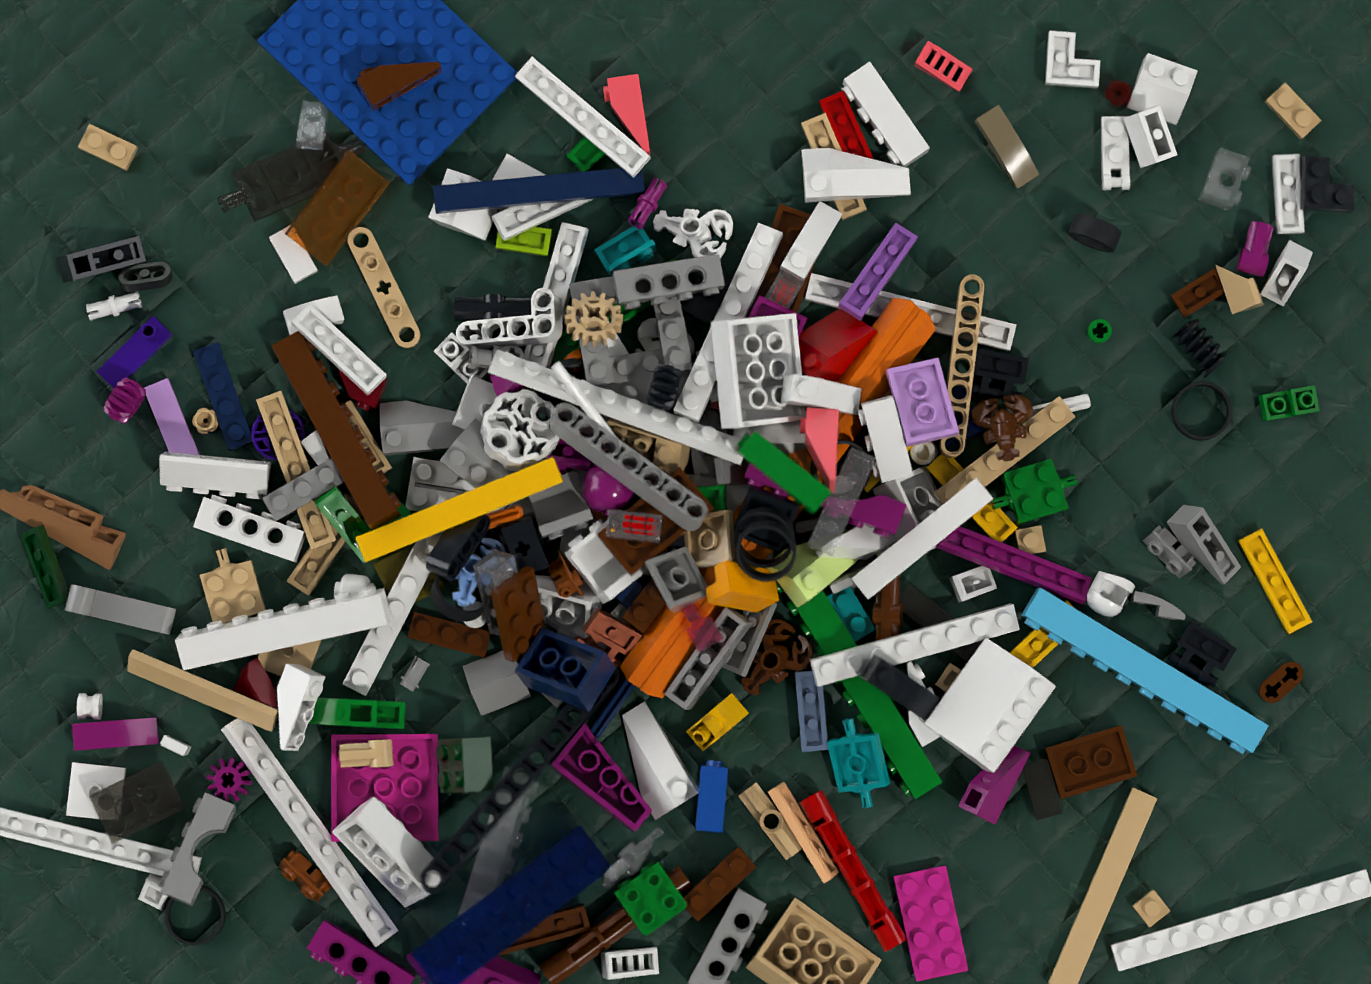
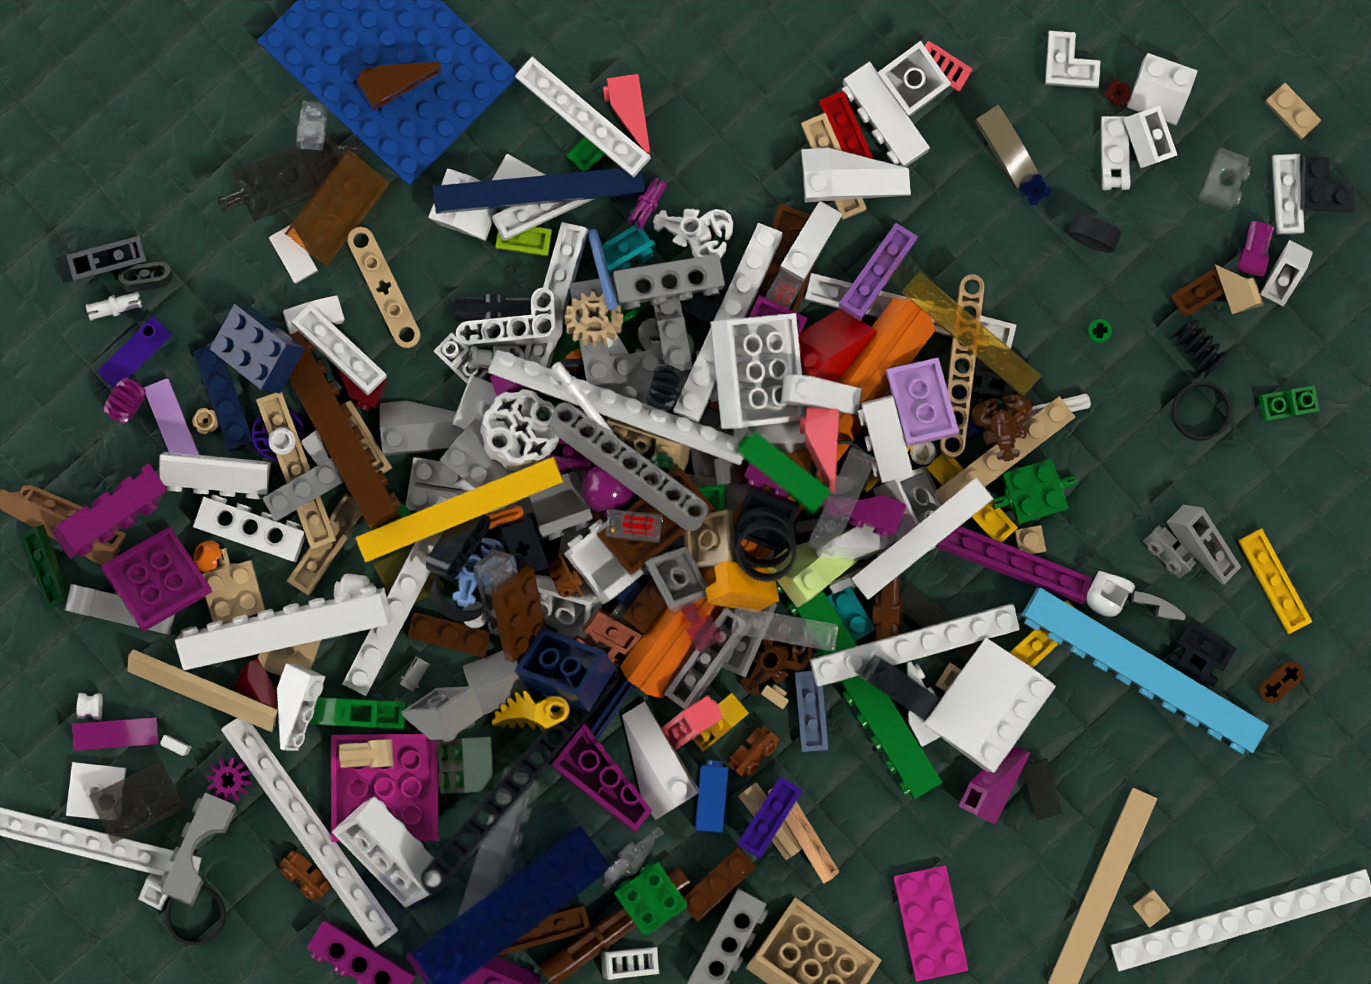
tan plate [78,124,138,171] -> none
green plate [315,486,372,563] -> none
red piece [799,790,907,952] -> none
teal plate [827,718,890,808] -> none
white slope [949,566,997,603] -> none
reddish brown plate [1045,725,1138,799] -> none
none -> magenta wedge [52,463,167,559]
none -> magenta plate [101,527,212,632]
none -> orange plate [193,540,222,573]
none -> dark blue brick [210,304,306,394]
none -> white plate [269,428,296,455]
none -> light grey slope [402,686,484,742]
none -> yellow plant [491,691,569,731]
none -> medium blue bar [588,229,618,310]
none -> dark green plate [648,452,674,473]
none -> coral slope [662,695,723,750]
none -> dark orange hinge [728,724,780,779]
none -> clear tile [731,606,839,651]
none -> dark purple piece [737,776,803,859]
none -> tan plate [761,684,789,709]
none -> white slope [877,41,951,116]
none -> clear yellow plate [902,271,1041,397]
none -> clear blue plate [1020,174,1051,206]

